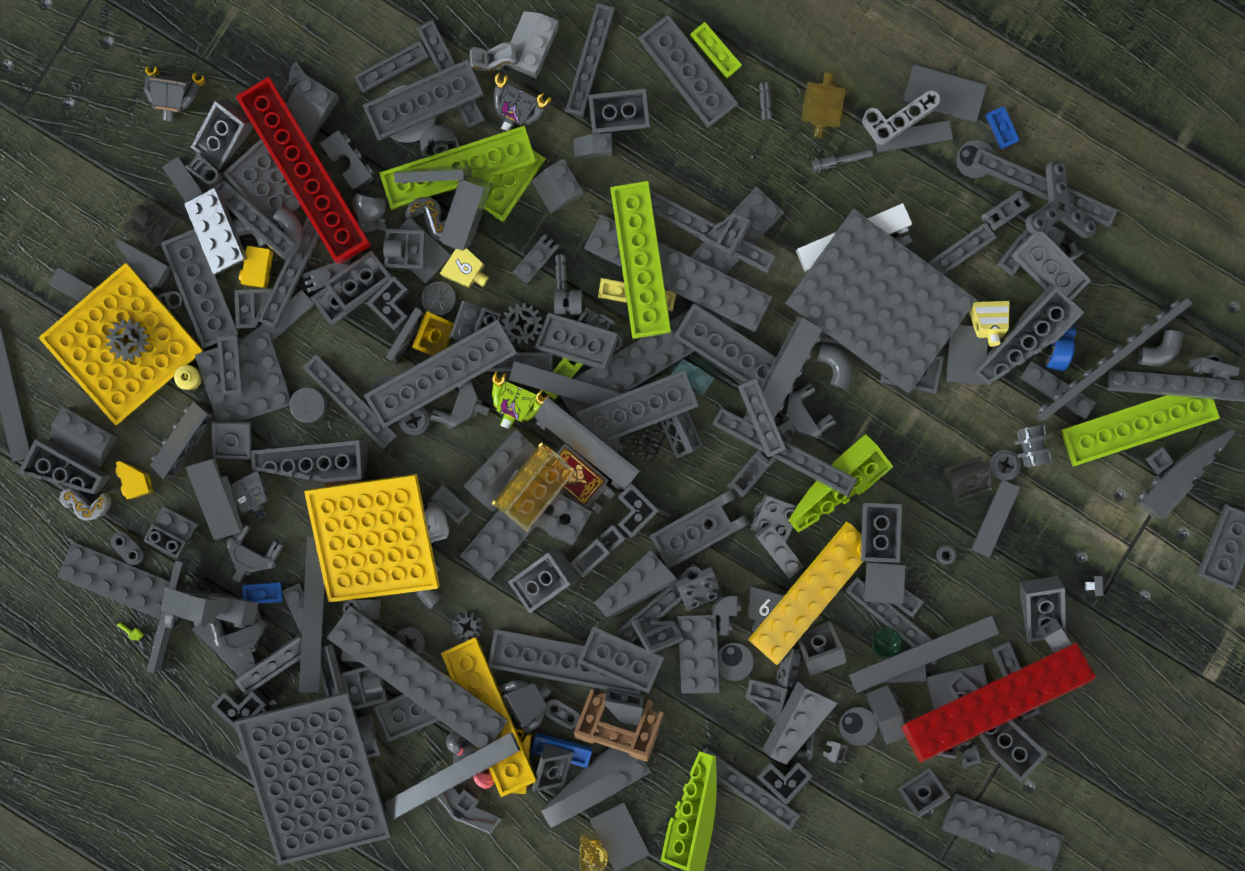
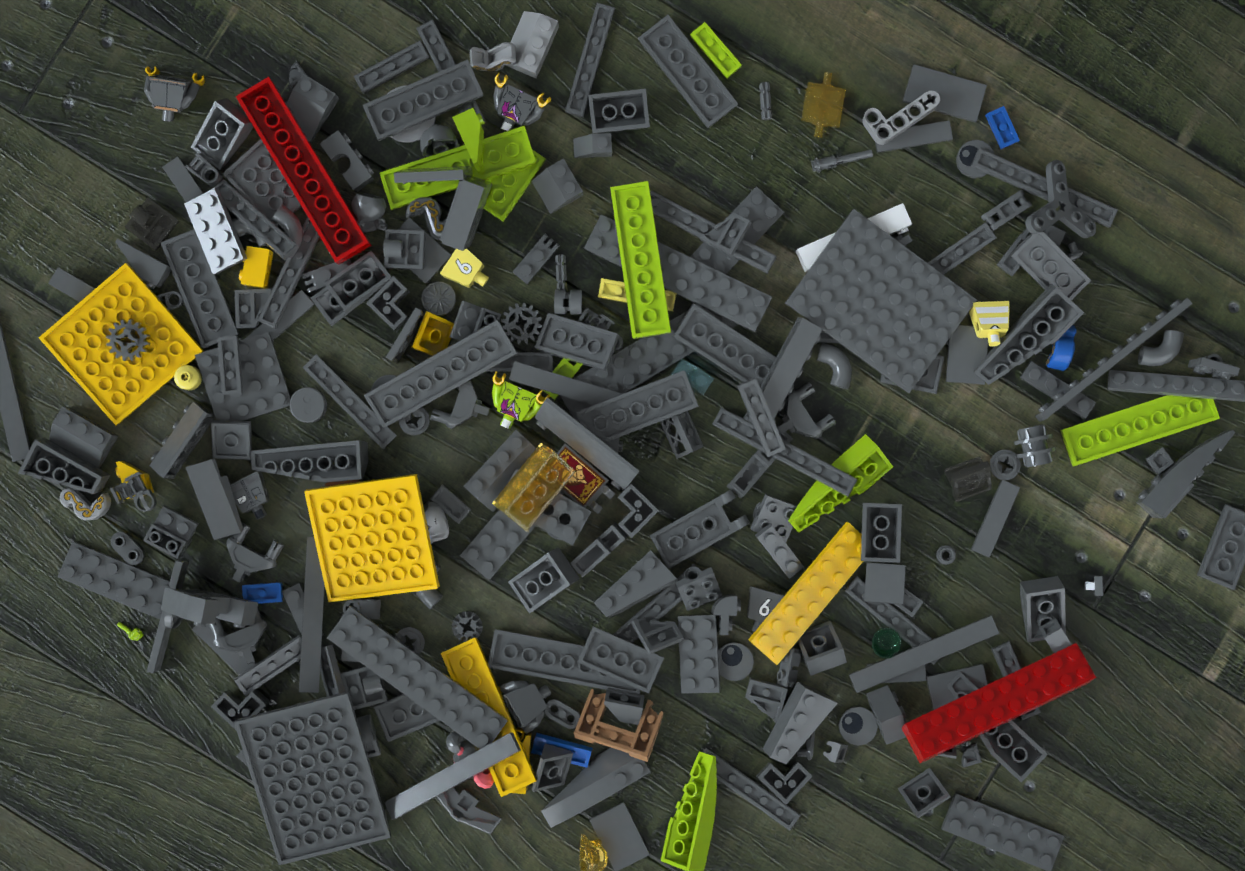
none -> dark grey piece [110,472,157,512]
none -> lime slope [452,108,485,172]

